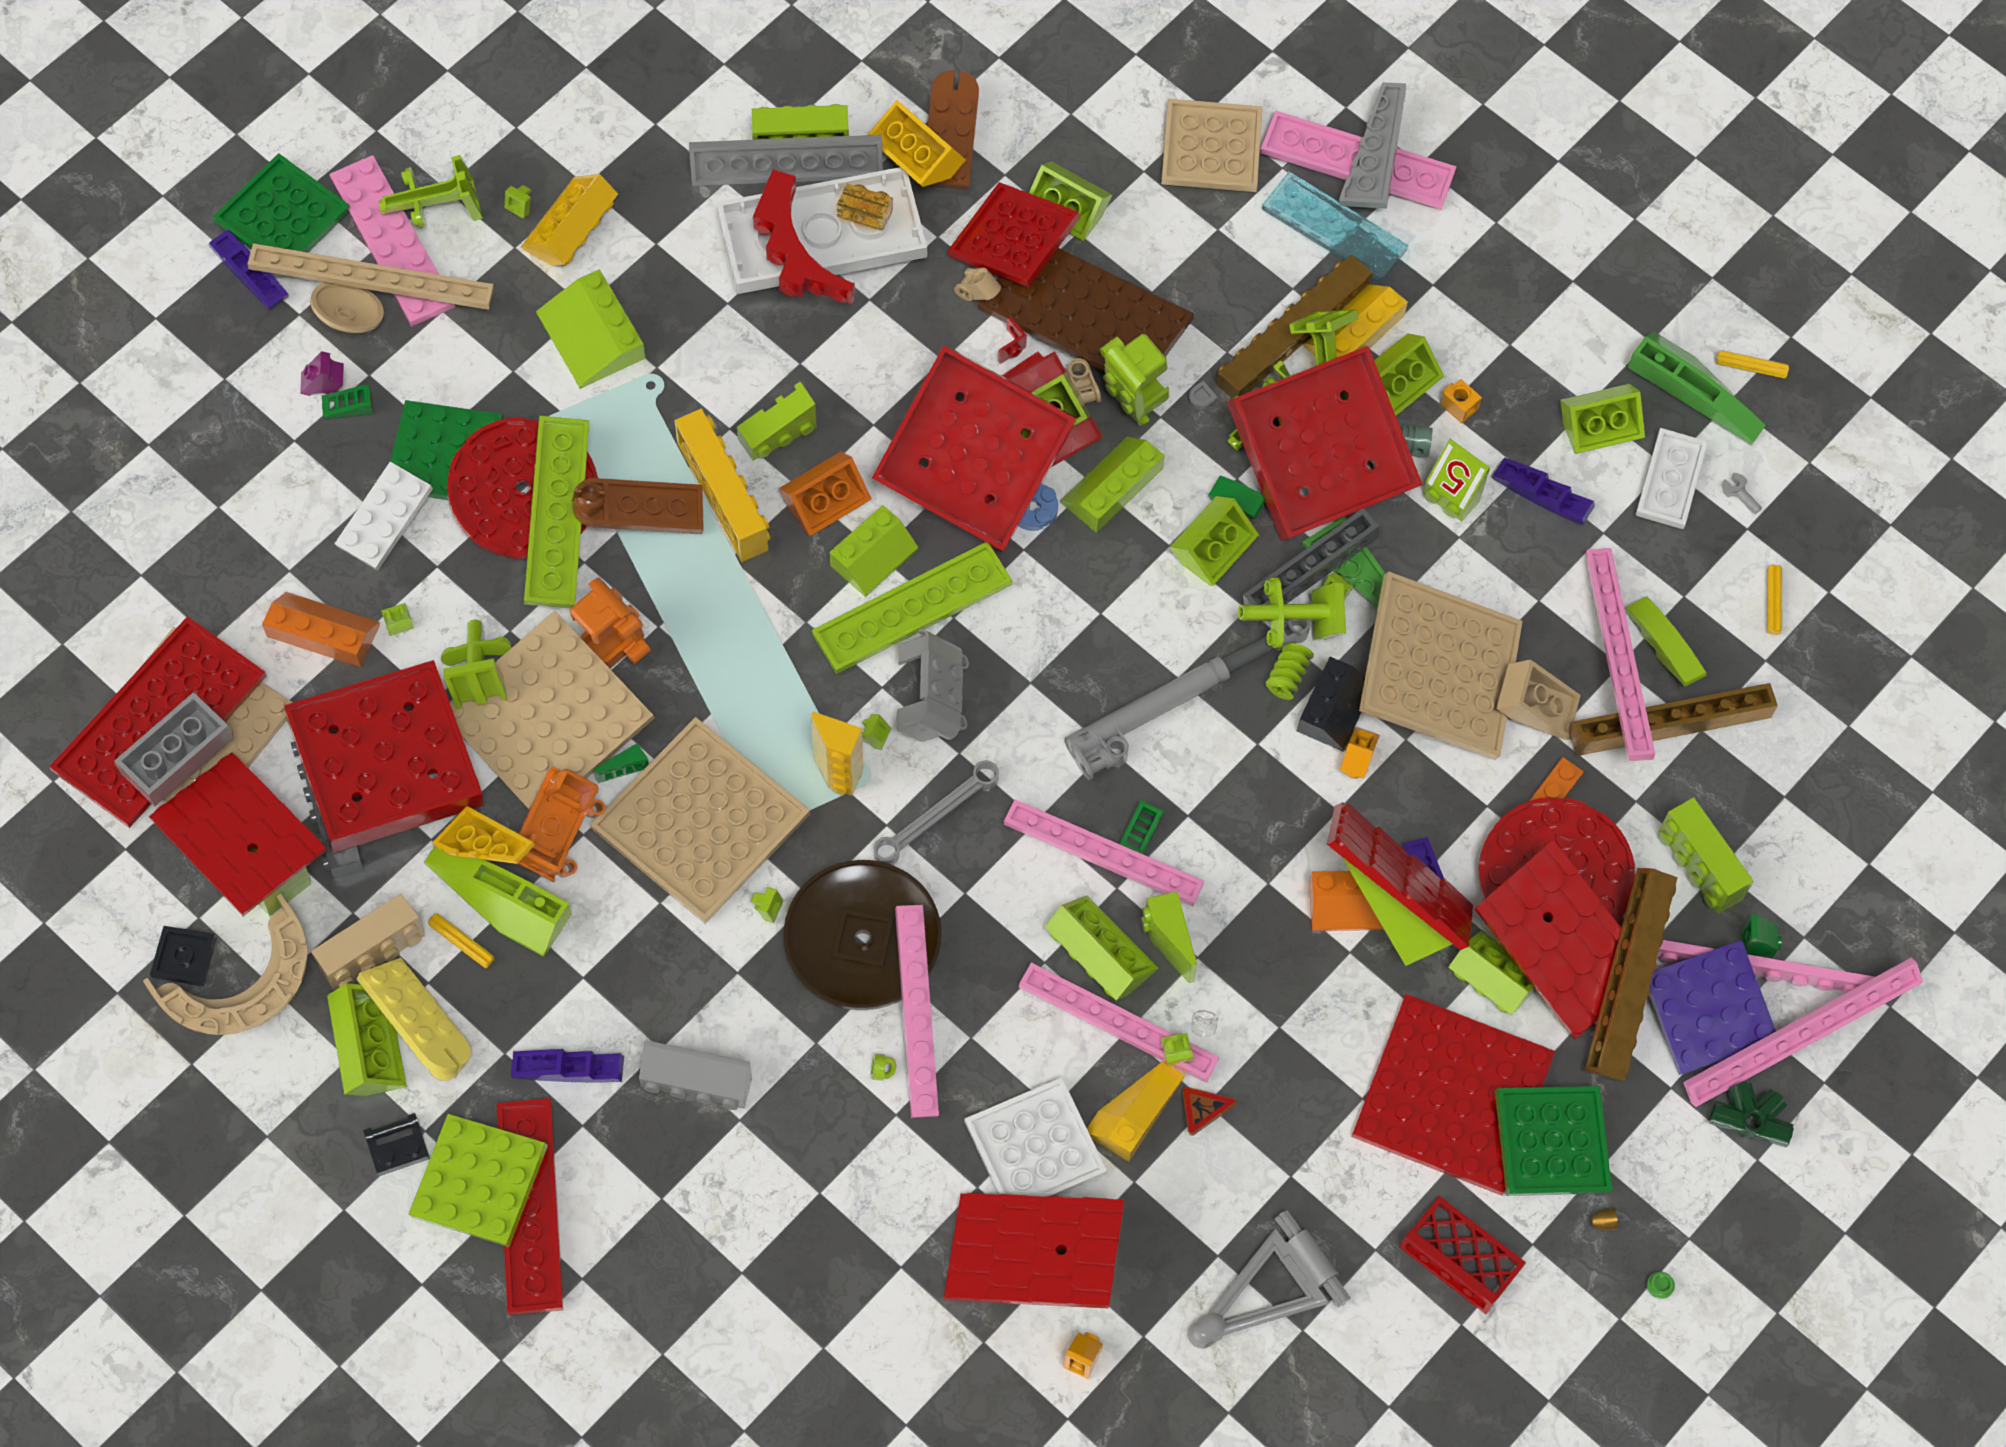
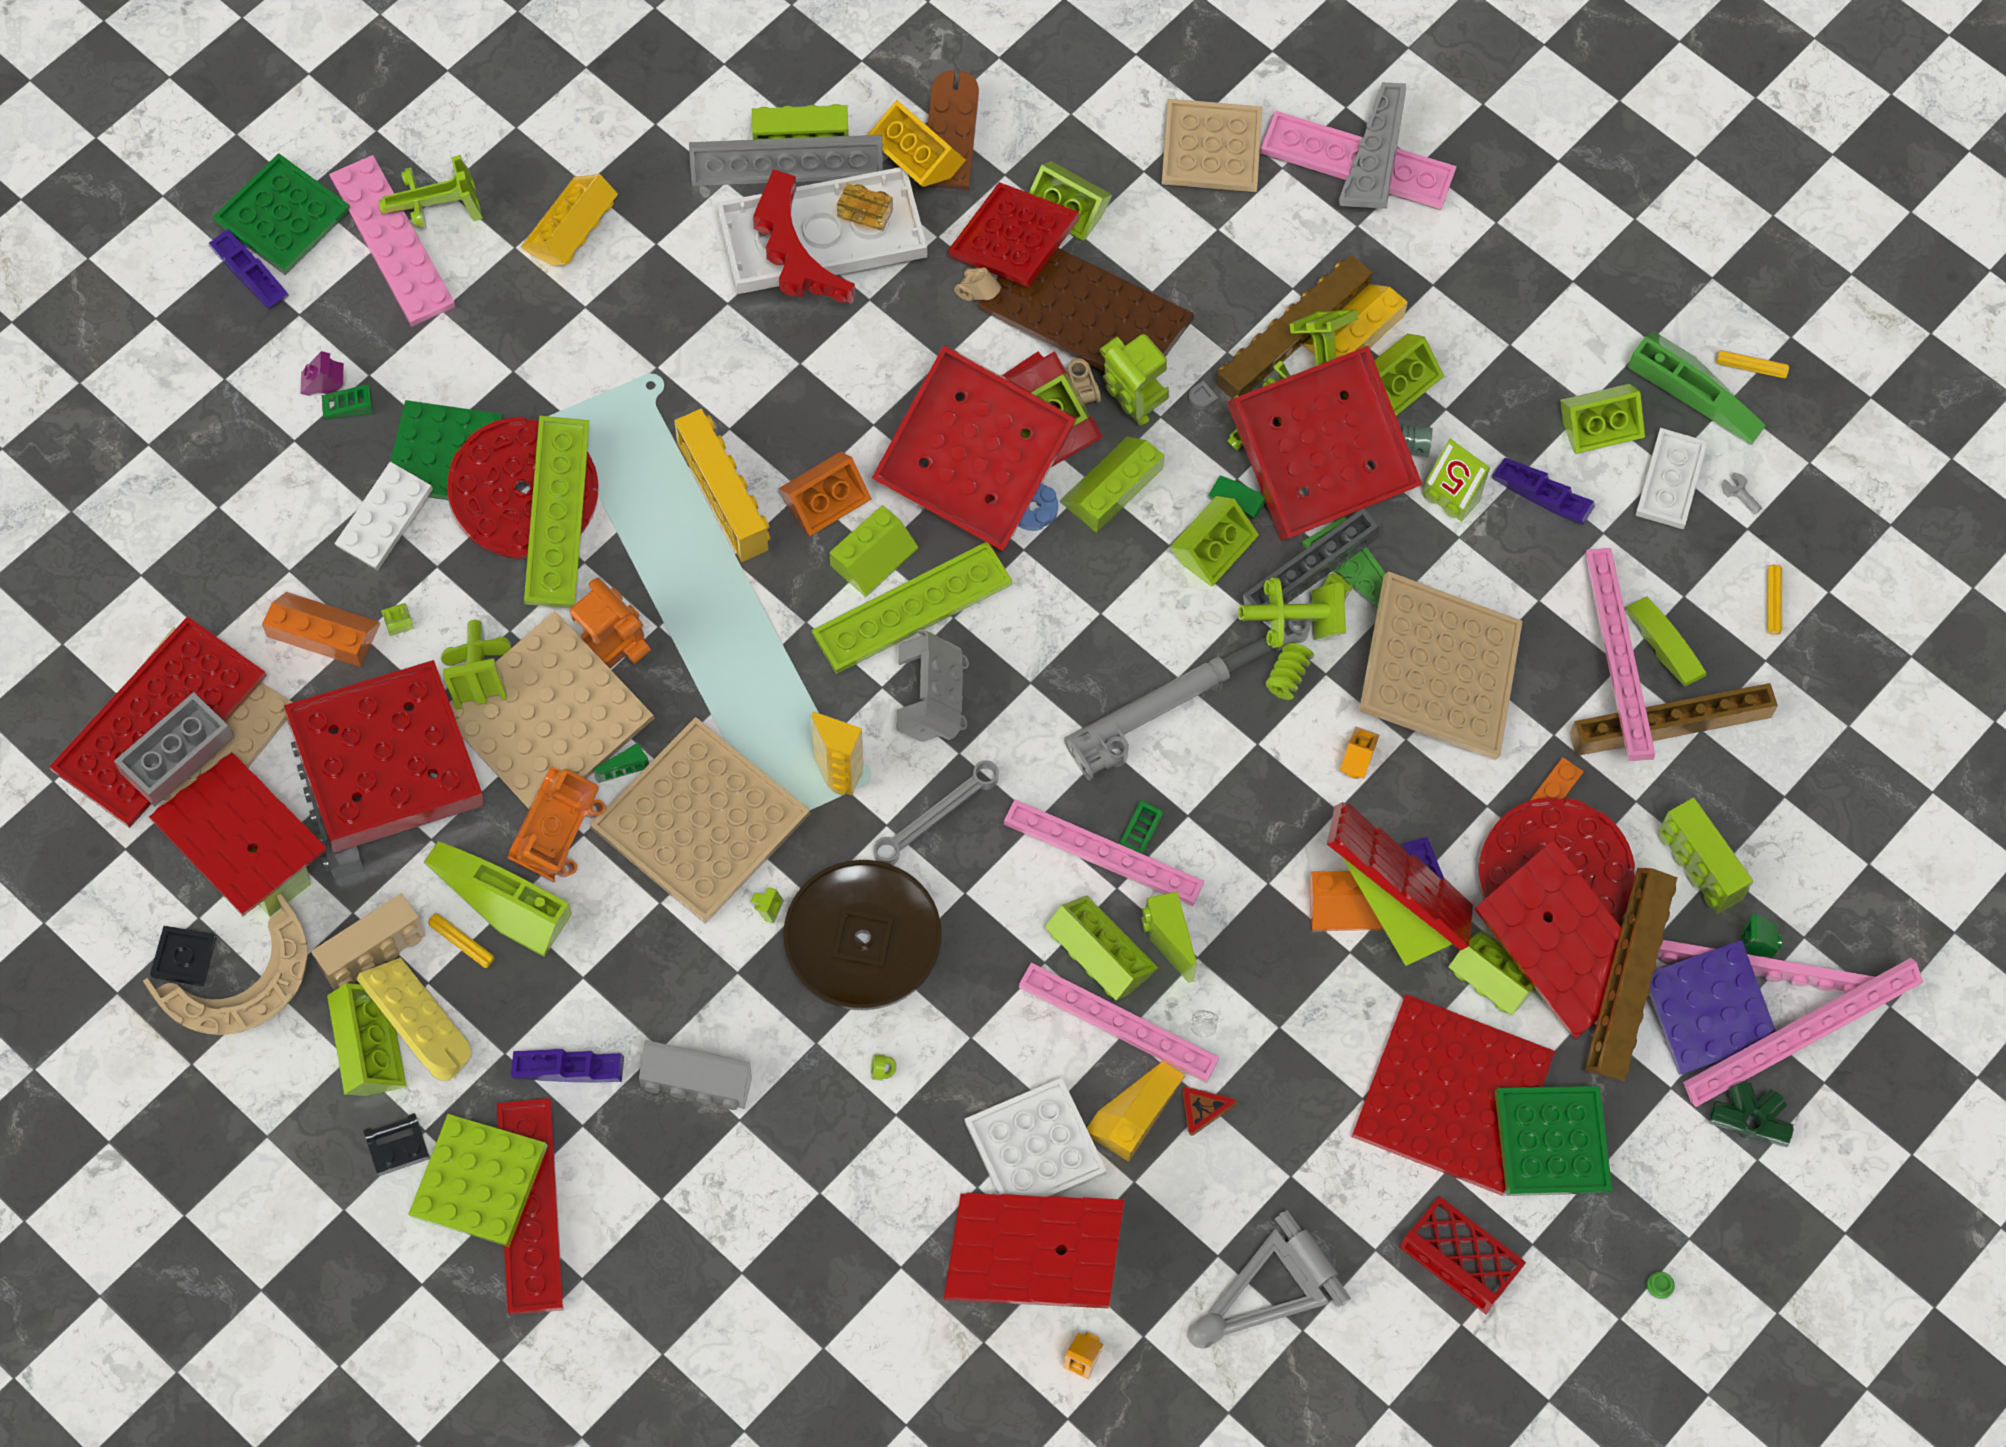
tan plate [247,243,494,310] -> none
tan dish [310,282,384,334] -> none
yellow wedge [432,806,535,864] -> none
lime tile [504,185,532,219] -> none
lime slope [536,269,646,389] -> none
dark orange plate [572,478,704,534] -> none
lime wedge [737,382,817,461] -> none
lime tile [862,714,891,750] -> none
bright pink plate [895,905,939,1118] -> none
red bracket [998,316,1027,364] -> none
lime tile [1161,1033,1194,1066] -> none
clear light blue plate [1262,172,1408,283] -> none
black slope [1297,657,1365,752] -> none
light orange brick [1441,379,1482,424] -> none
tan slope [1497,659,1581,740] -> none
pearl gold hose [1591,1208,1618,1231] -> none

